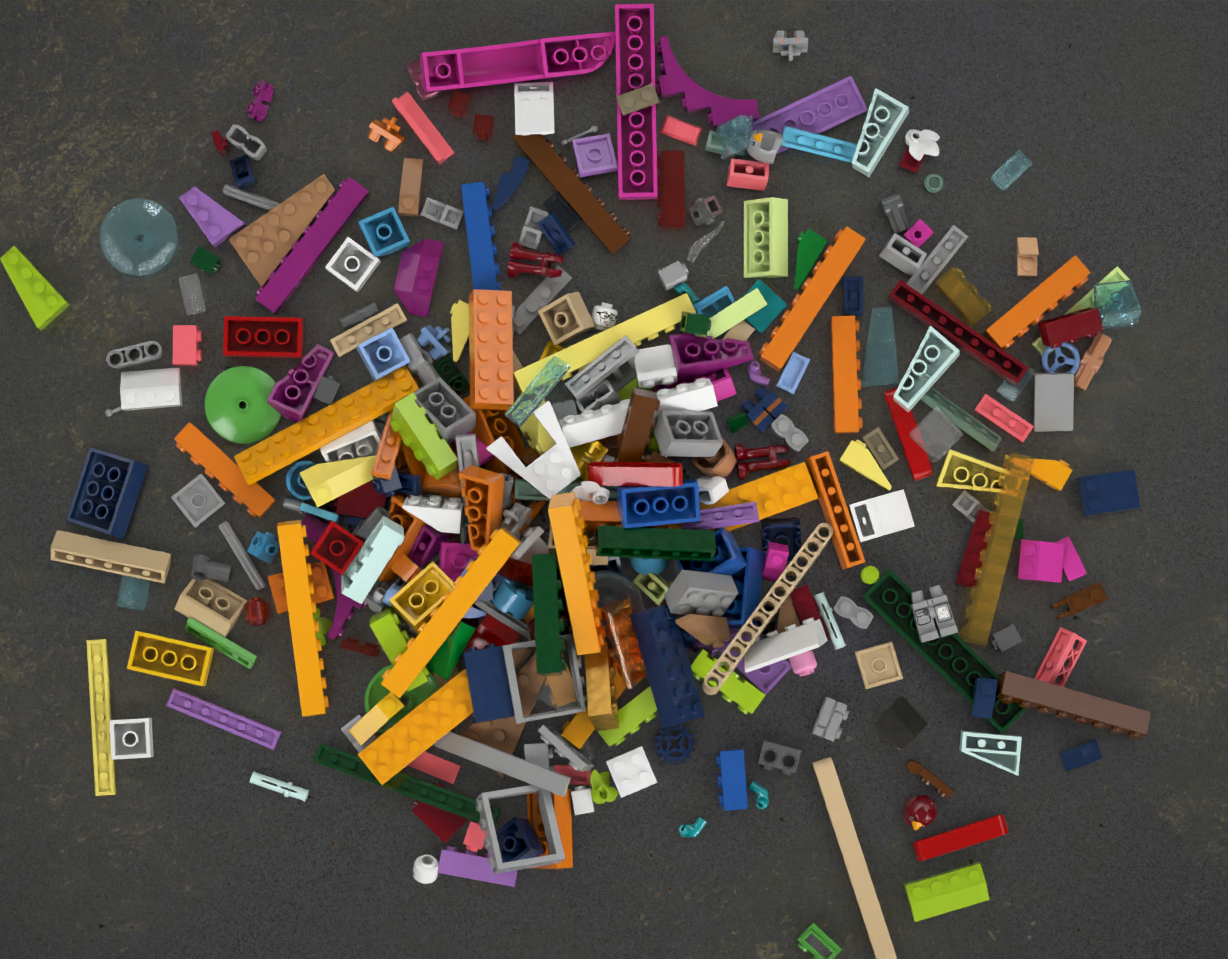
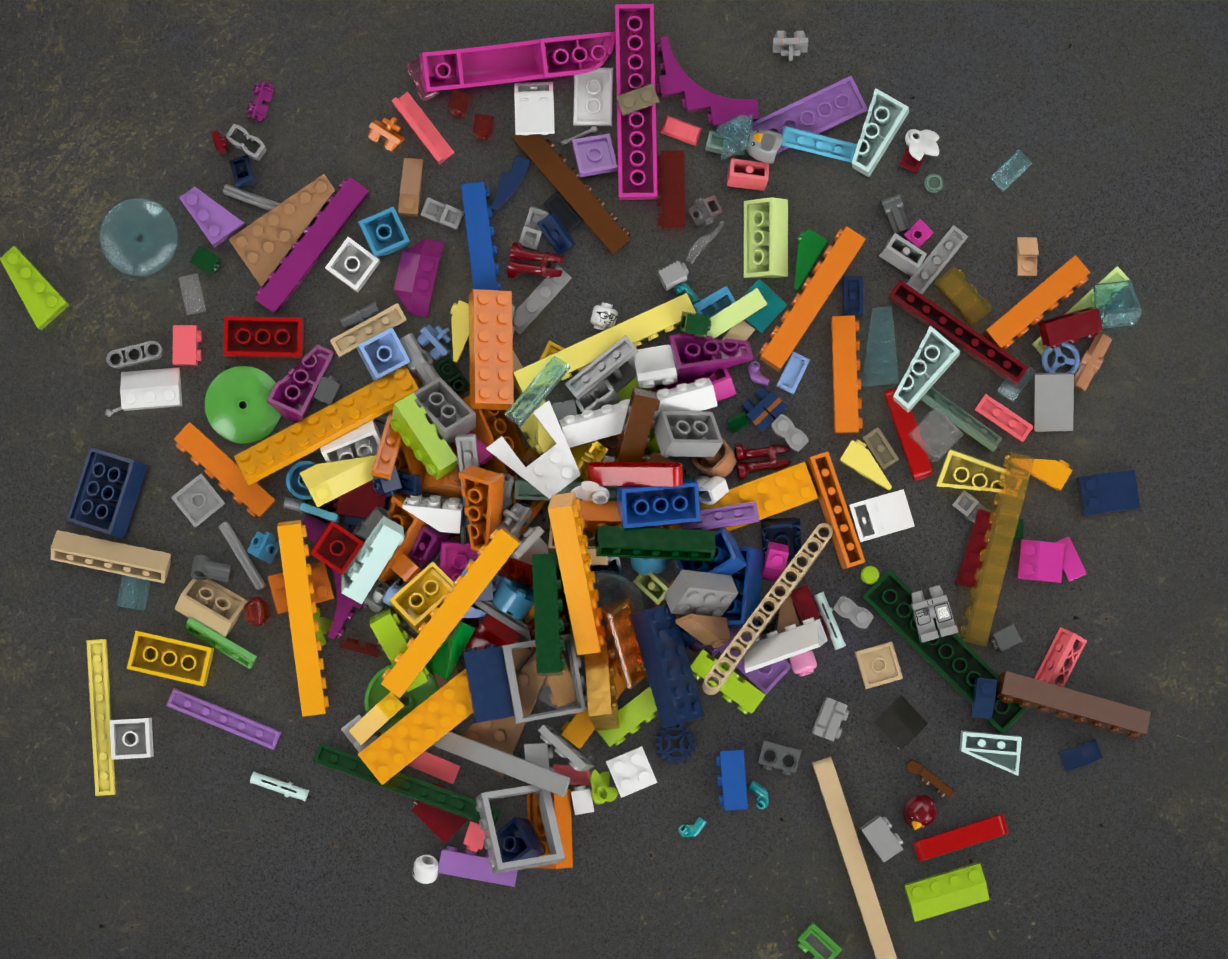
tan brick [538,292,595,346] -> none
reddish brown hinge [1051,582,1108,620] -> none
none -> white tile [573,68,613,126]
none -> light grey brick [859,815,903,862]

